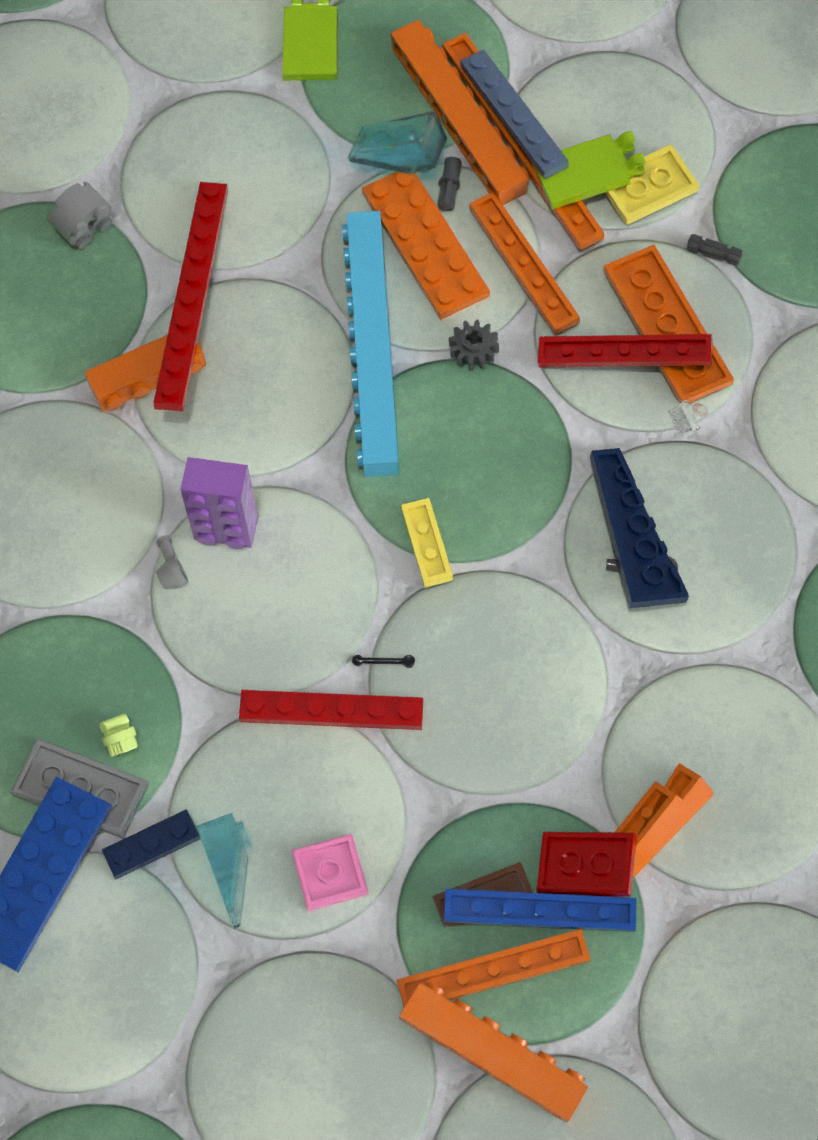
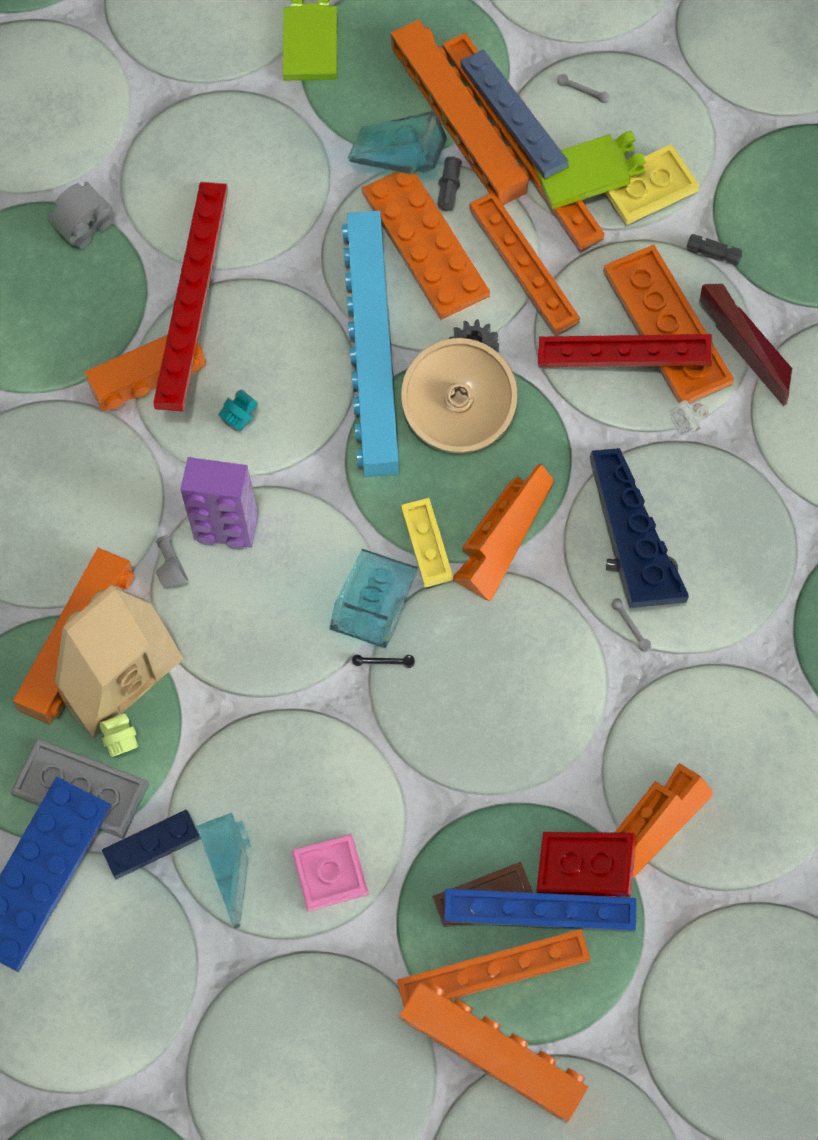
red plate [239,690,423,730] -> none
none -> orange brick [13,547,134,725]
none -> tan wedge [54,585,184,739]
none -> teal piece [218,390,258,431]
none -> clear light blue slope [329,549,418,648]
none -> tan dish [401,338,517,454]
none -> orange wedge [453,464,554,601]
none -> light grey hinge [557,74,609,102]
none -> light grey hinge [611,598,651,652]
none -> dark red wedge [699,284,792,406]

